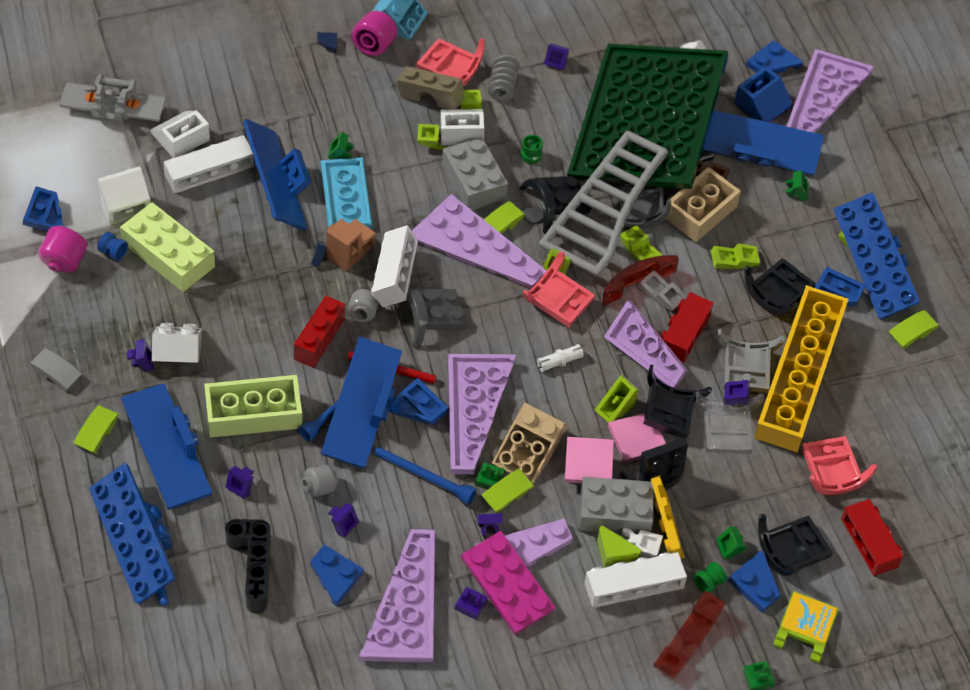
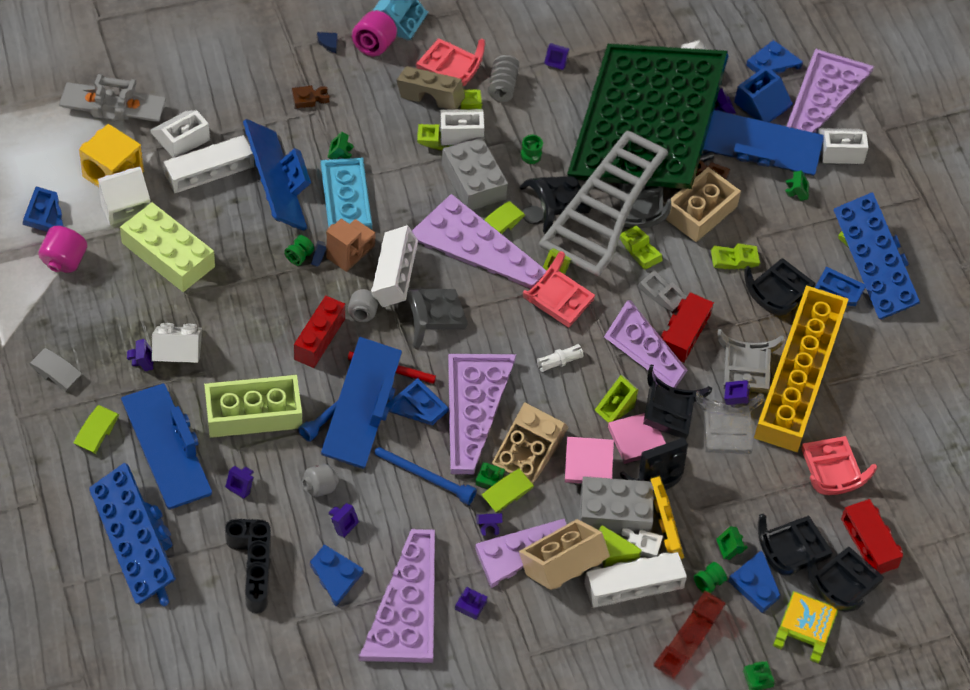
blue wheel [97,232,128,261] -> none
dark pink plate [461,531,555,635] -> none
clear red slope [602,255,679,306] -> none
lime slope [889,310,939,350] -> none
none -> yellow brick [79,123,144,187]
none -> green wheel [284,235,315,266]
none -> reddish brown plate [292,85,330,109]
none -> tan brick [519,519,610,590]
none -> dark purple tile [714,87,736,114]
none -> black piece [807,546,884,612]
none -> white slope [818,128,868,164]

